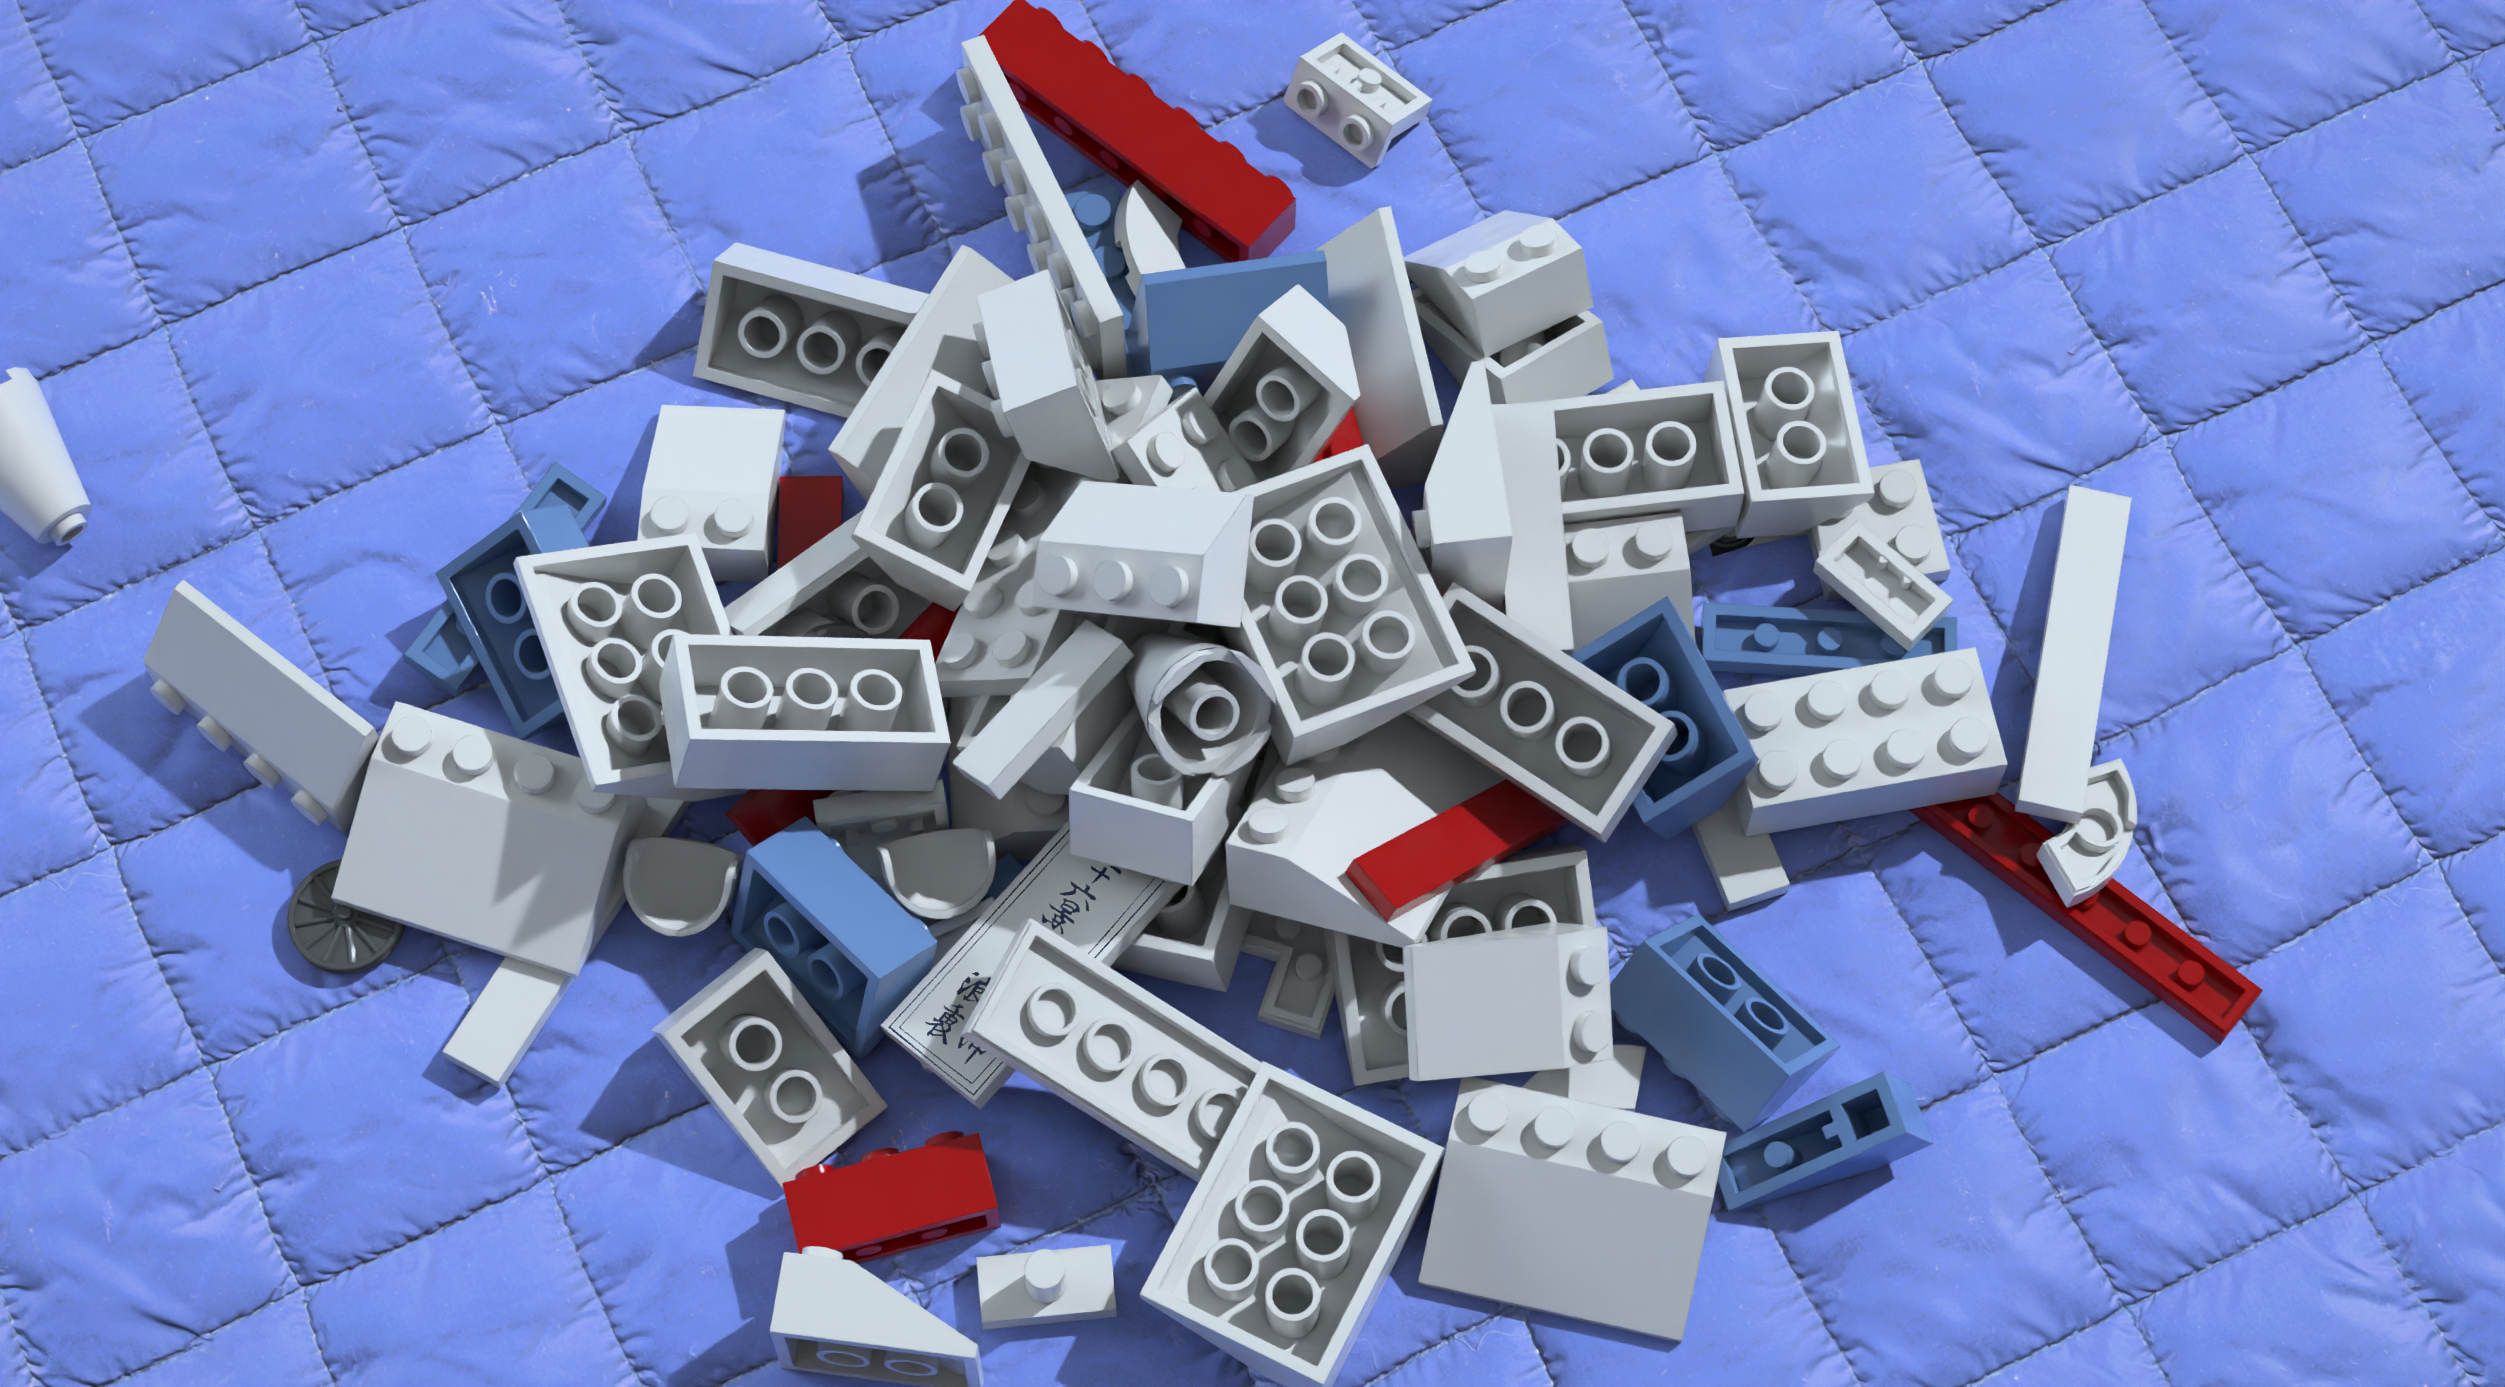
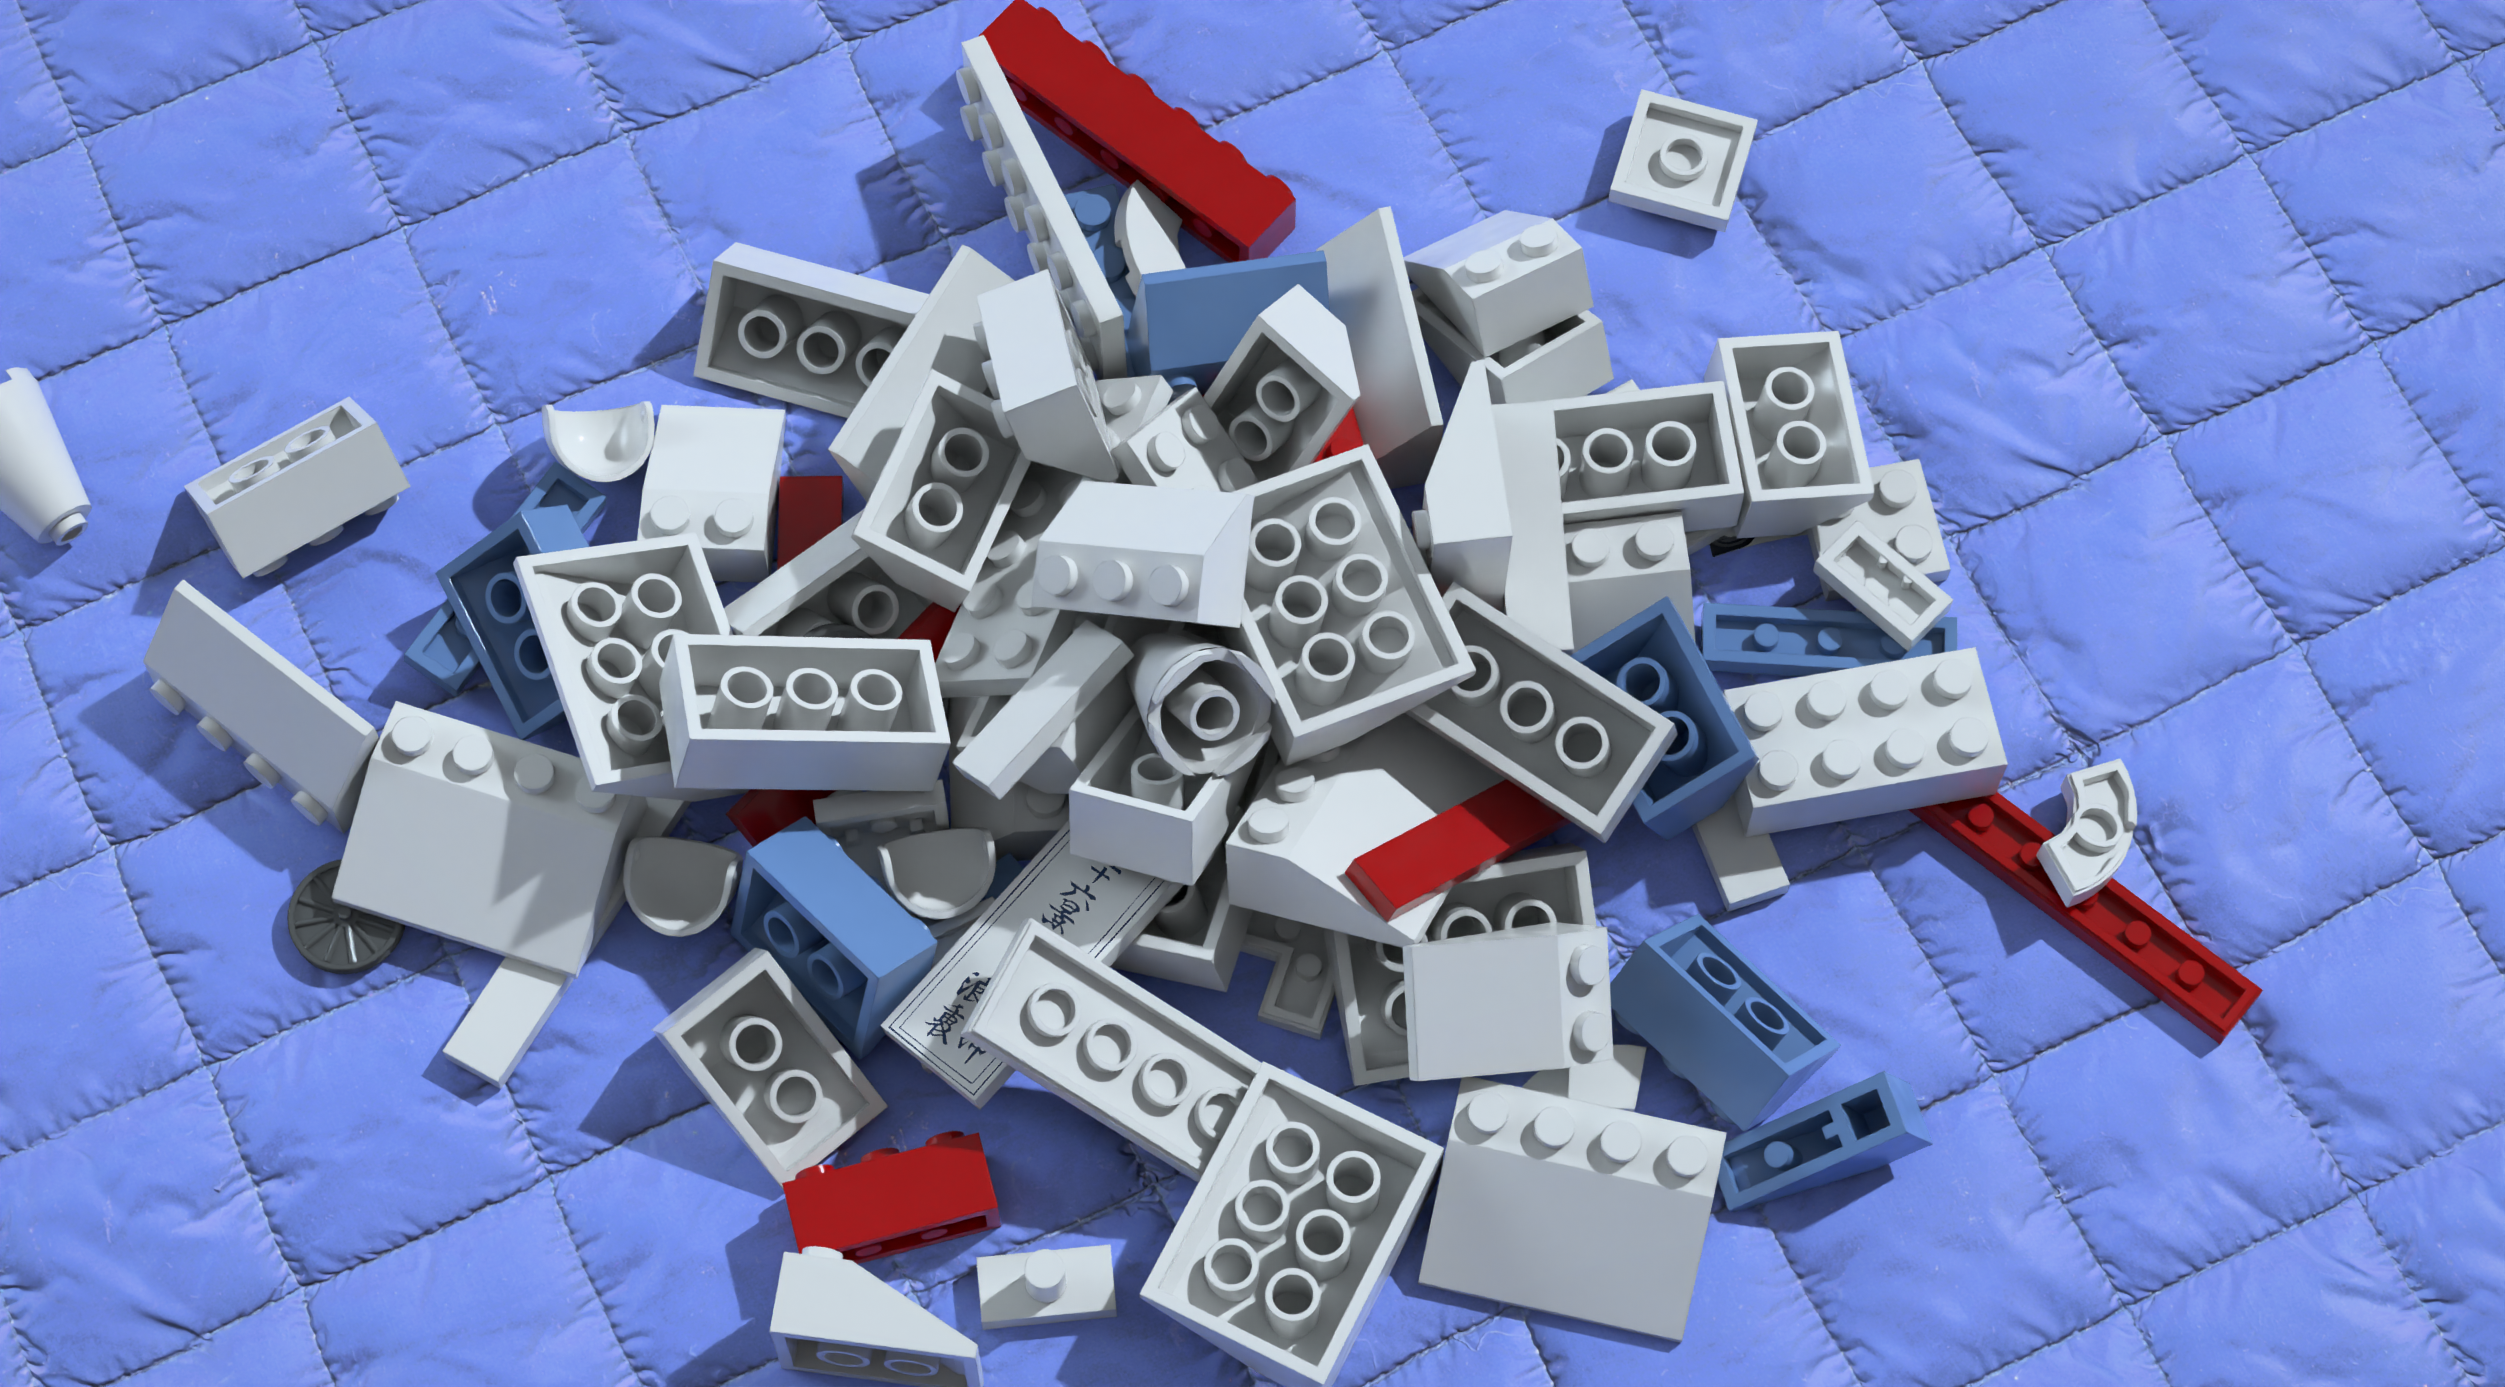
white bracket [1283,32,1433,168] -> none
white tile [2015,485,2132,825] -> none
none -> white slope [184,397,411,578]
none -> white helmet [542,401,655,483]
none -> white plate [1608,89,1758,232]

